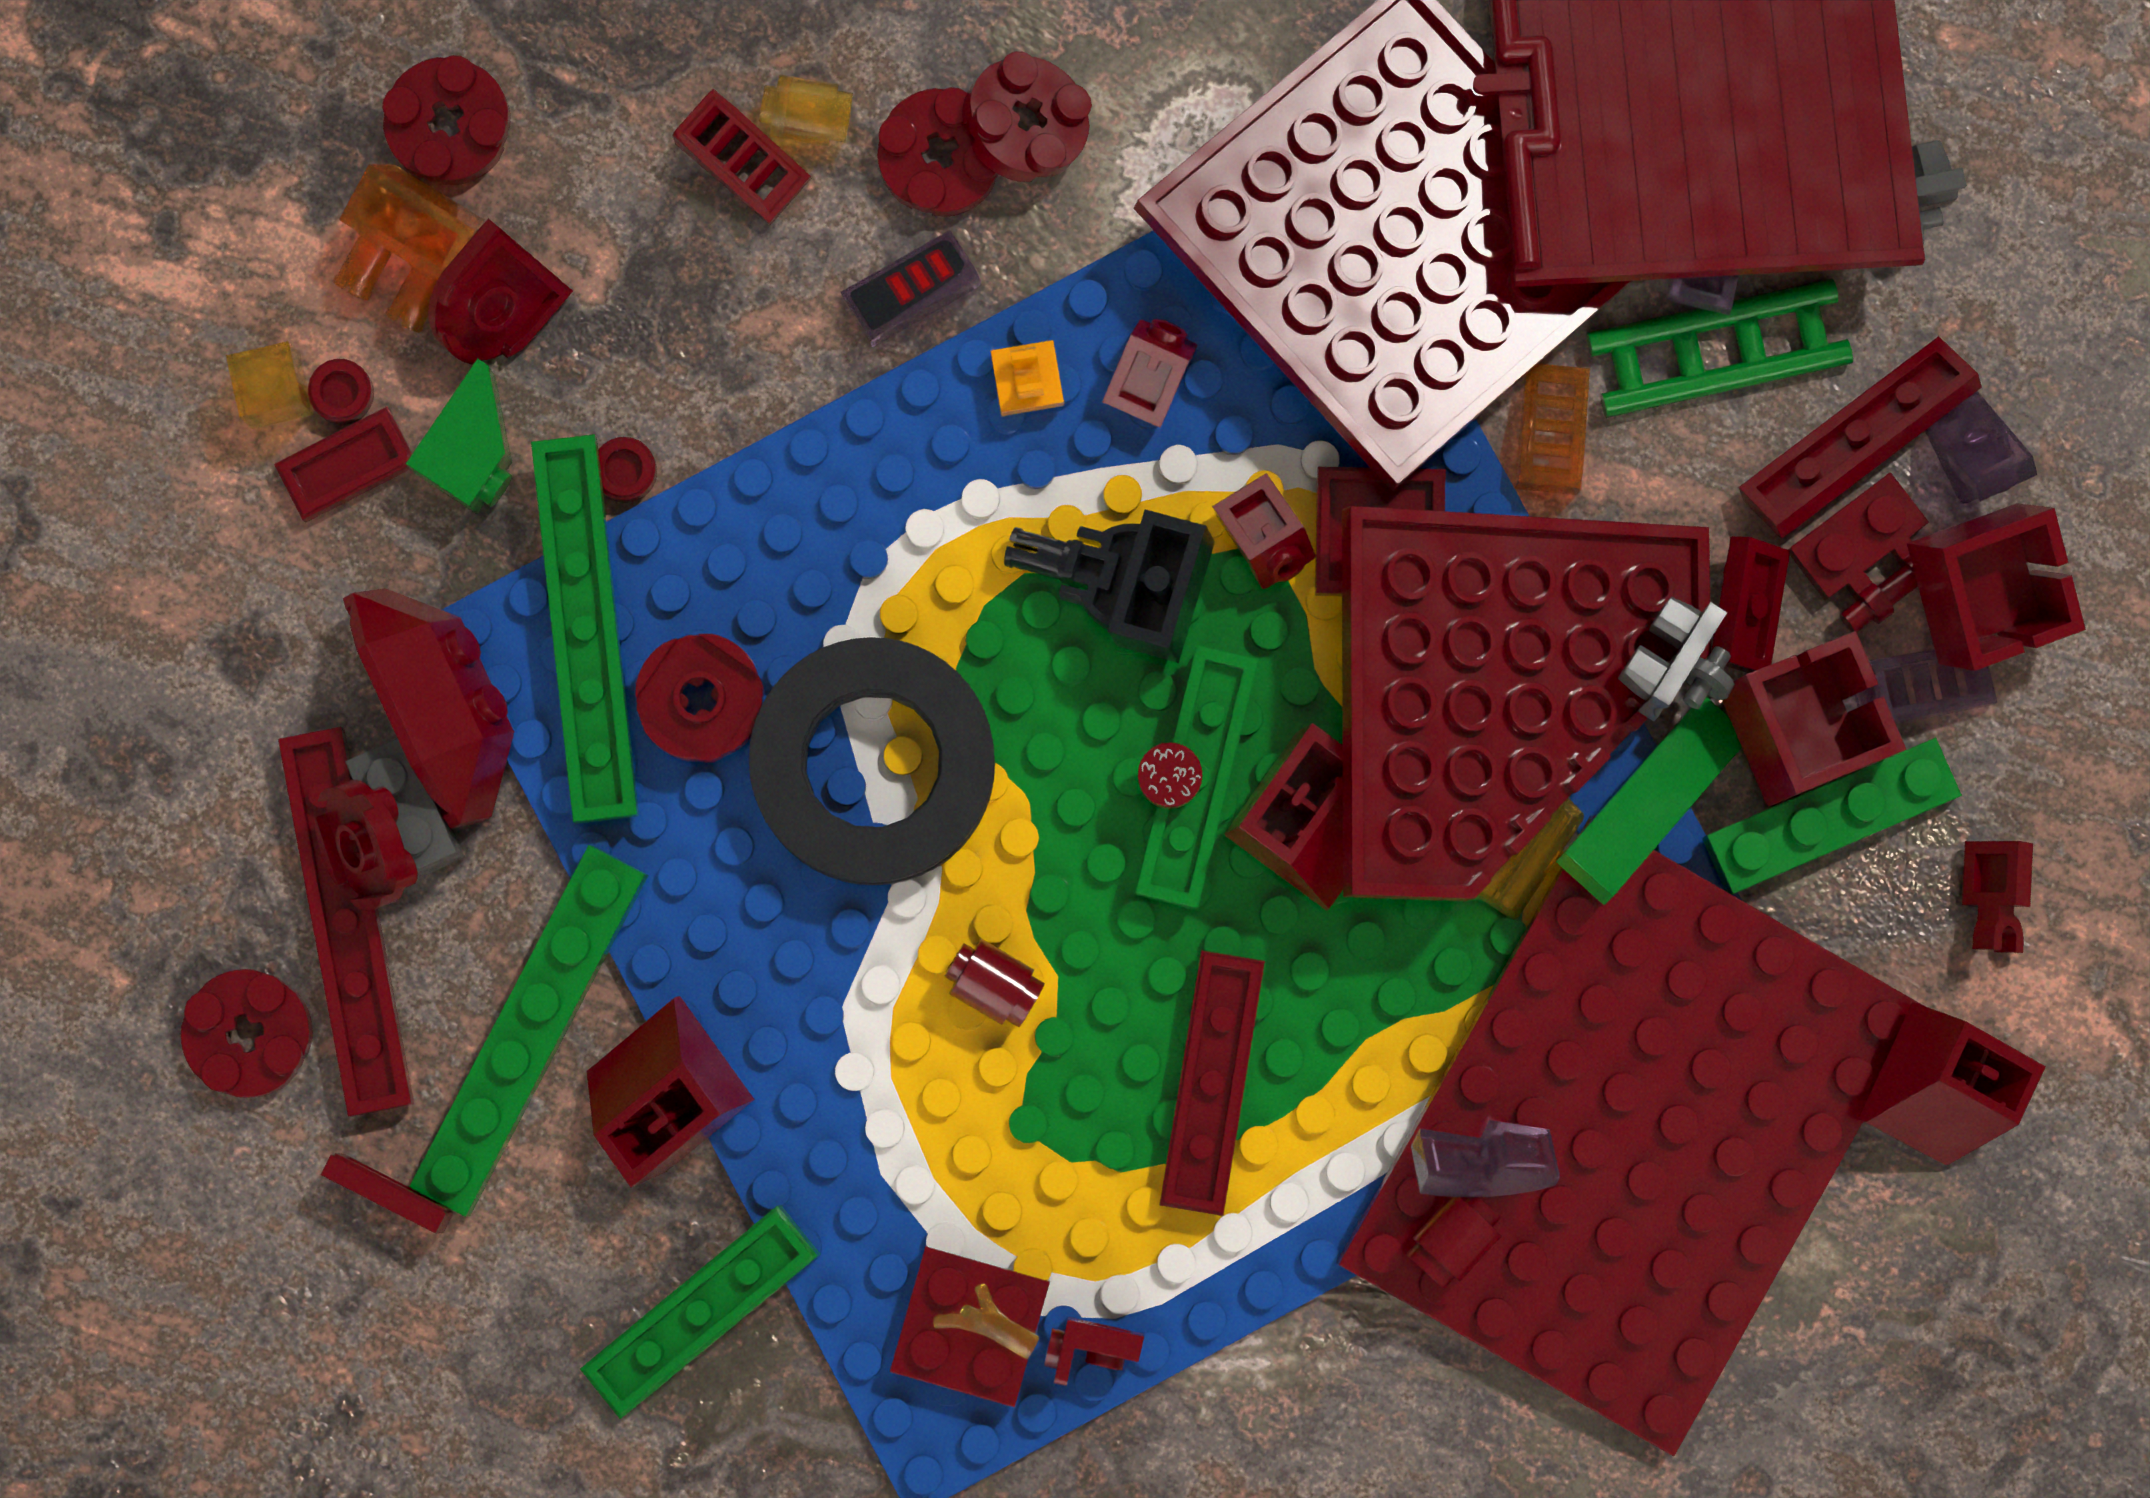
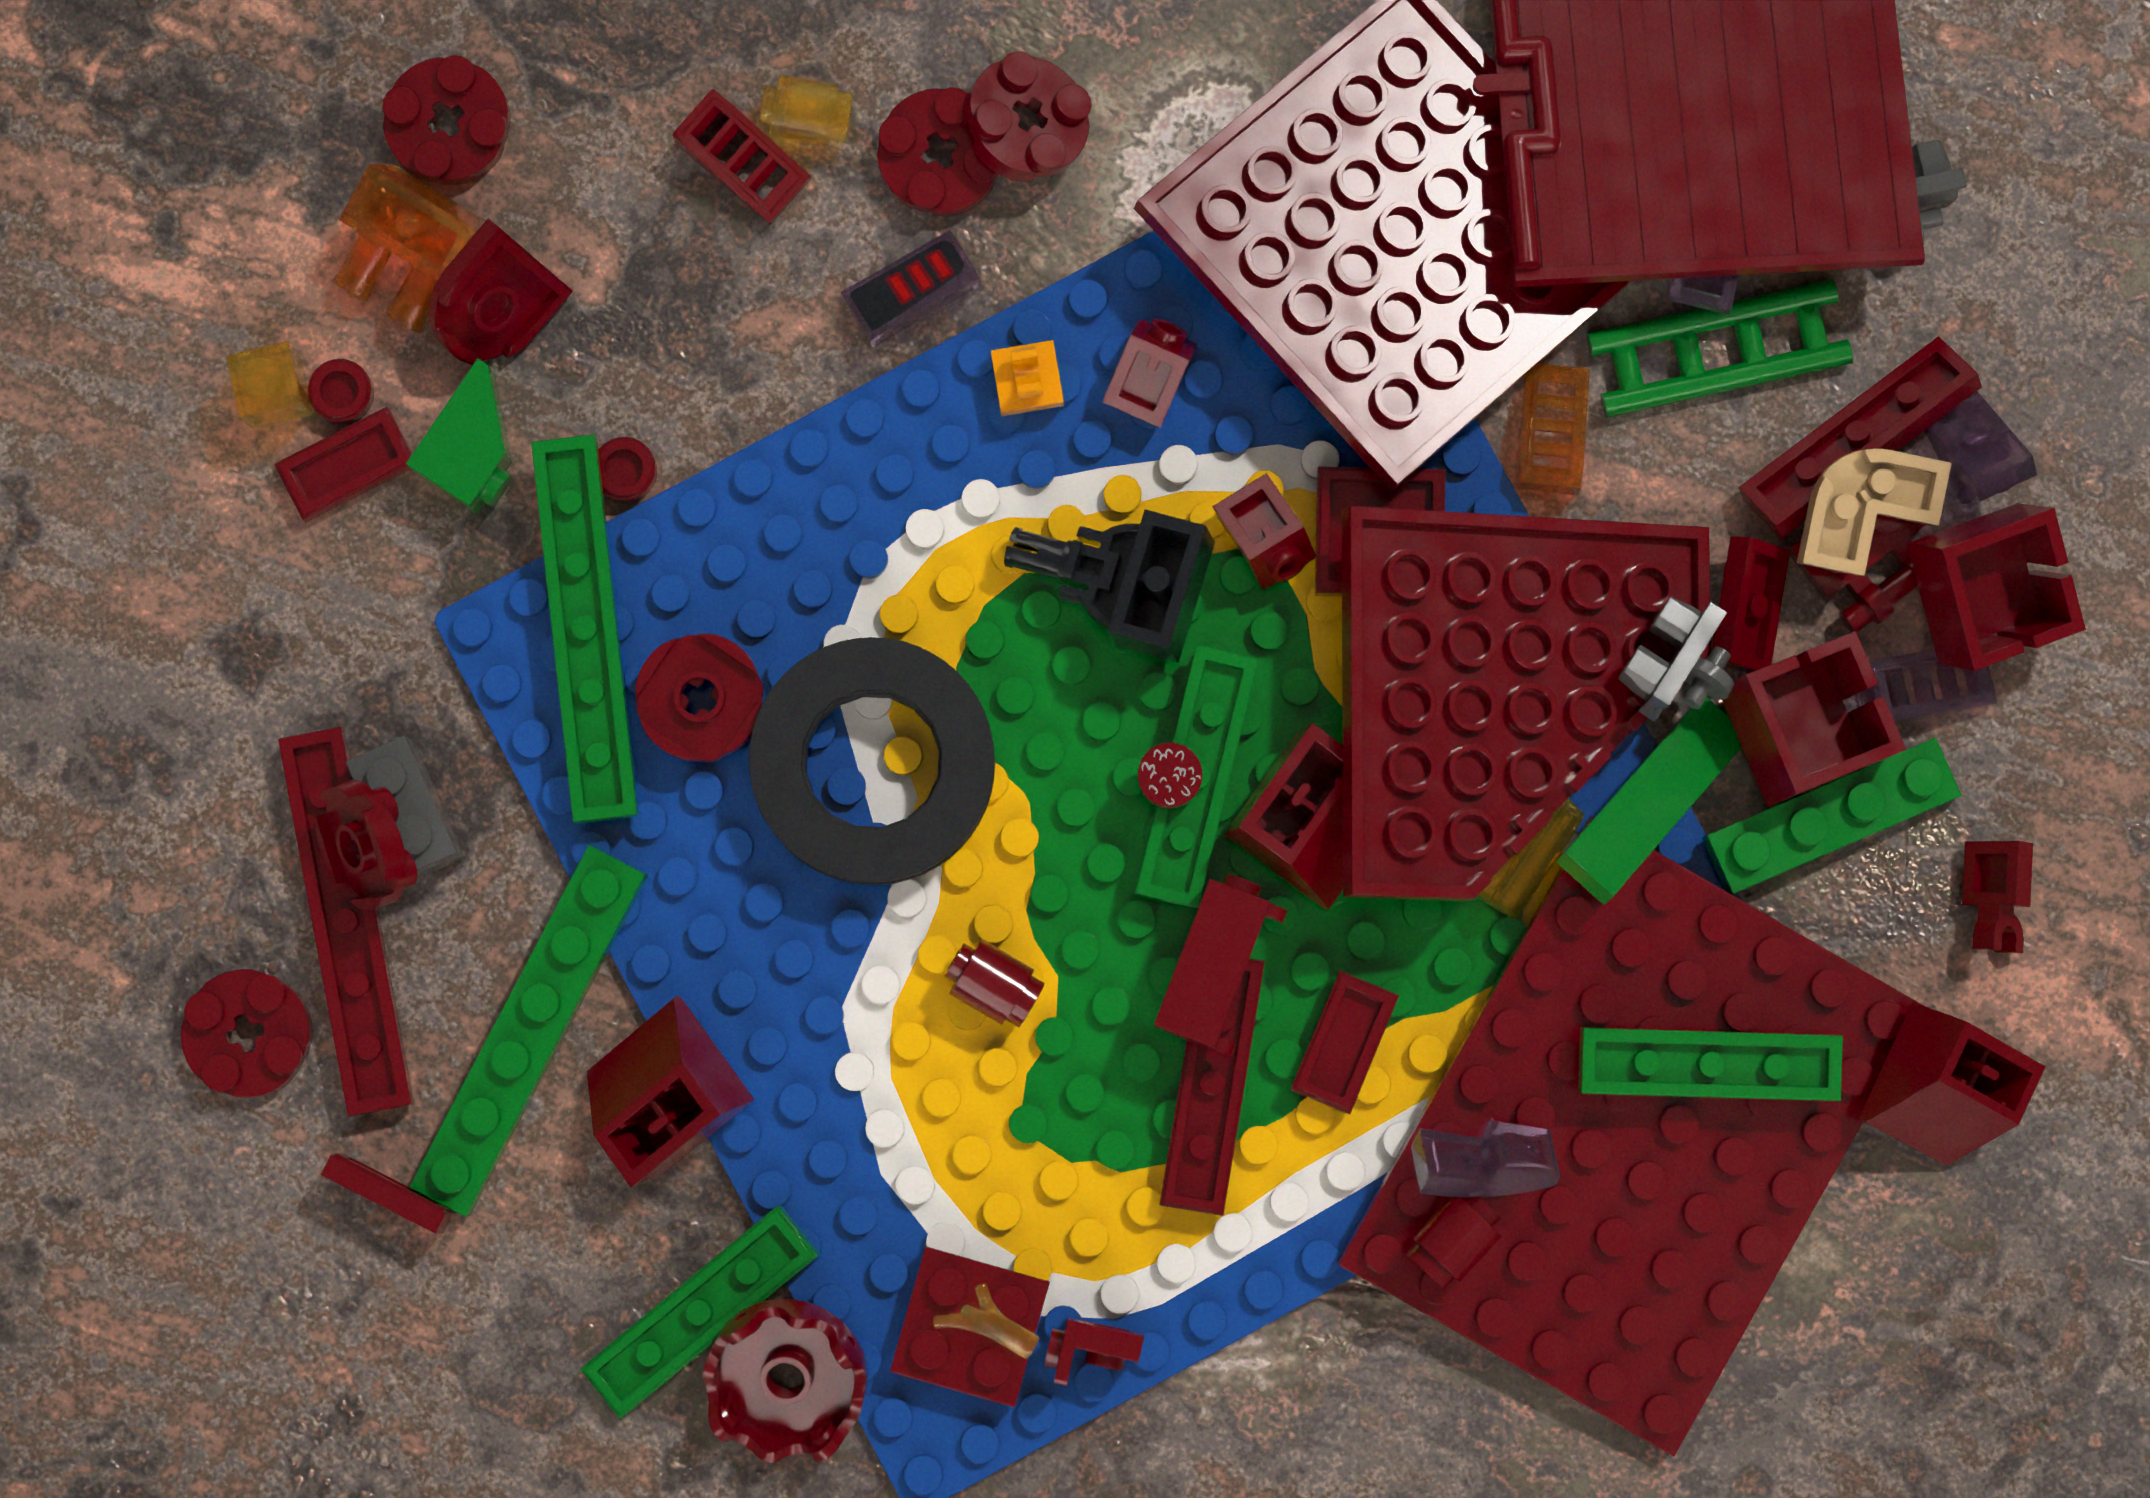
dark red wedge [343,588,514,829] -> none
none -> dark red plate [702,1298,868,1463]
none -> dark red brick [1153,873,1287,1056]
none -> dark red tile [1290,971,1399,1115]
none -> green plate [1578,1027,1843,1101]
none -> tan plate [1797,449,1952,576]

